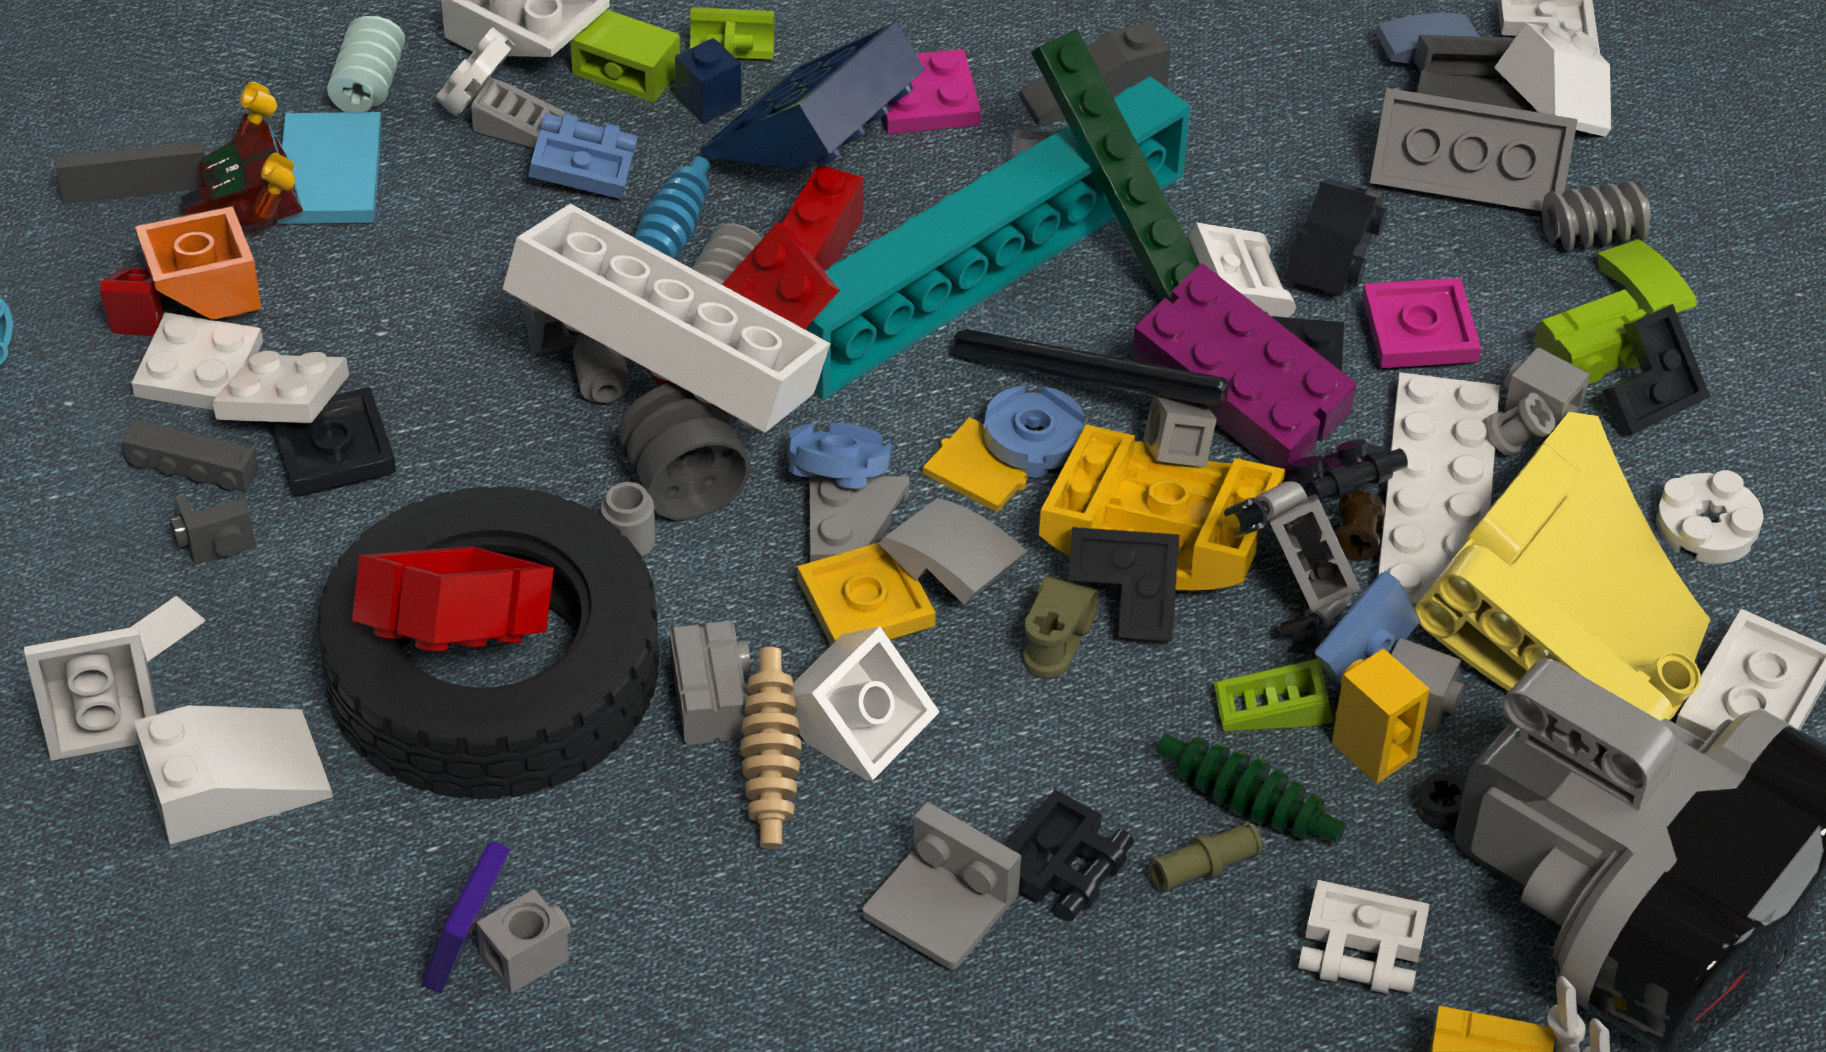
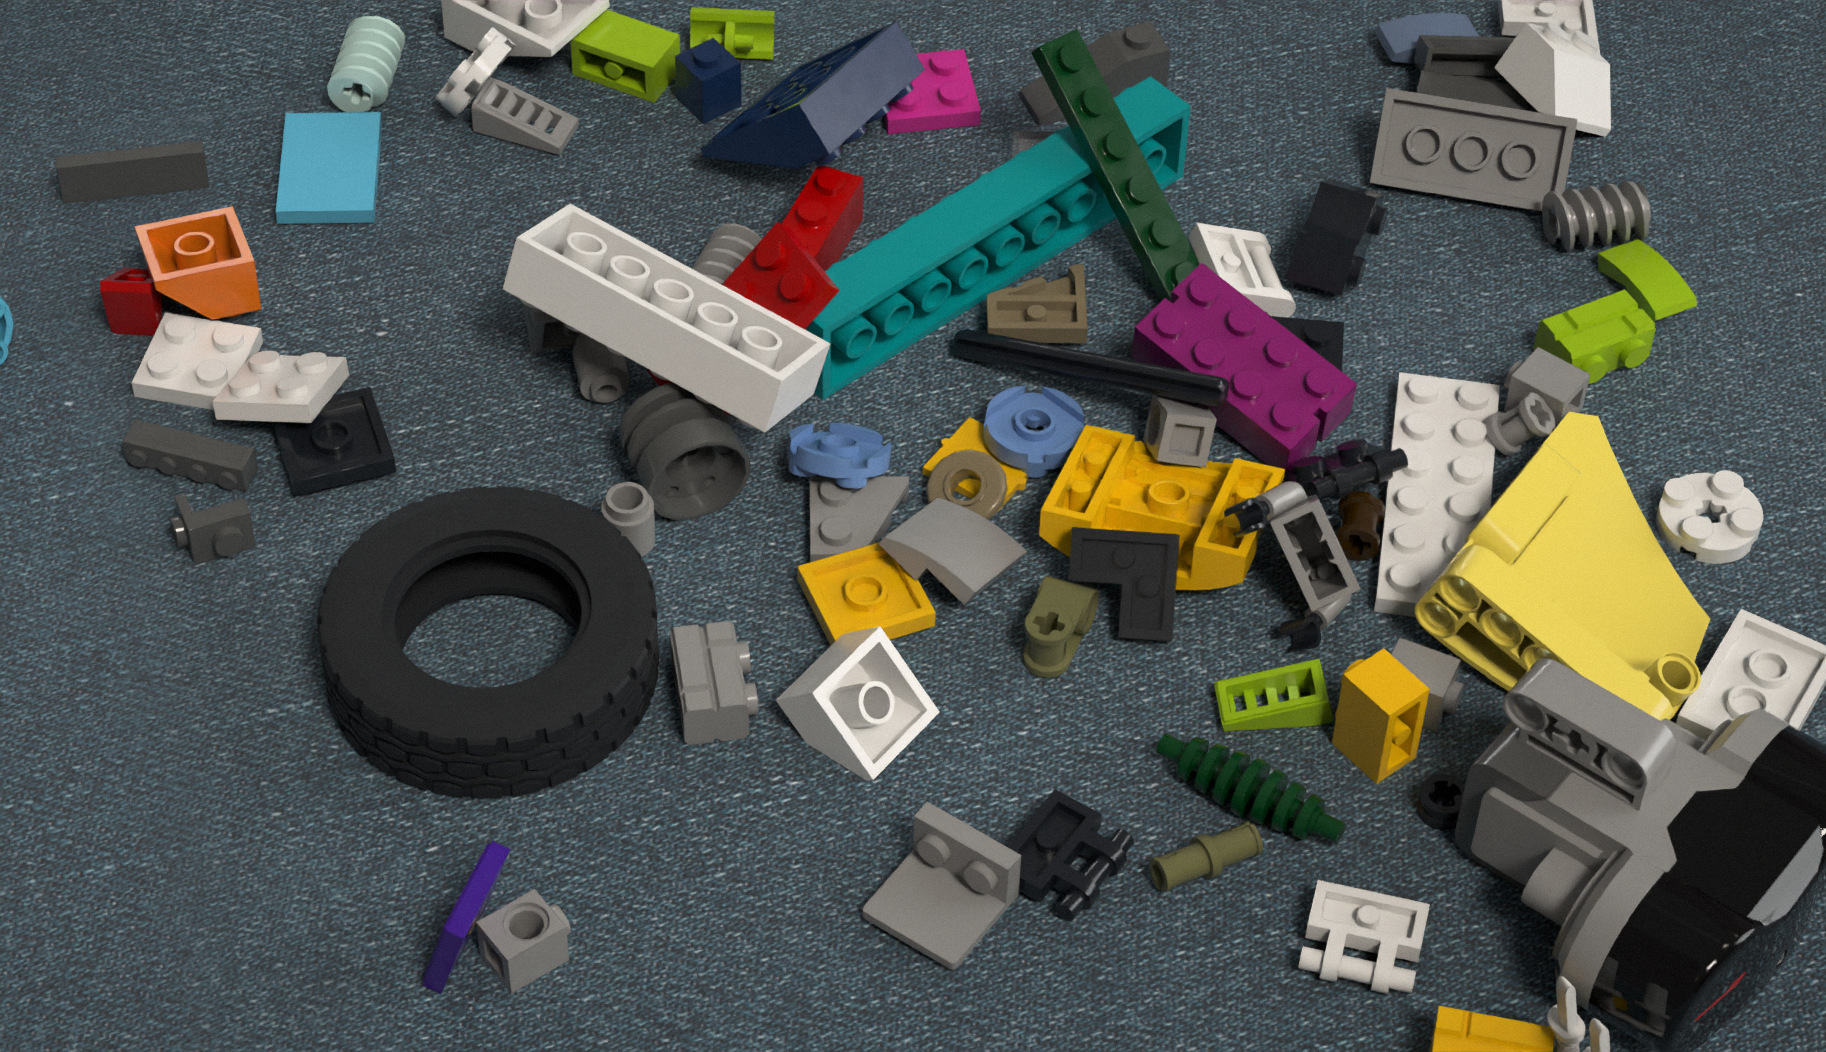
white slope [24,626,157,761] -> none
white sticker [132,596,205,662] -> none
white slope [134,705,333,845] -> none
torso [181,81,303,231] -> none
red piece [352,546,554,651] -> none
medium blue plate [528,113,638,199] -> none
dark azure piece [634,156,710,259] -> none
tan piece [740,647,801,849] -> none
medium blue plate [1315,571,1421,693] -> none
dark pink plate [1362,278,1481,368] -> none
black plate [1603,304,1711,436] -> none
none -> dark tan piece [926,449,1007,520]
none -> dark tan wing [986,264,1088,344]

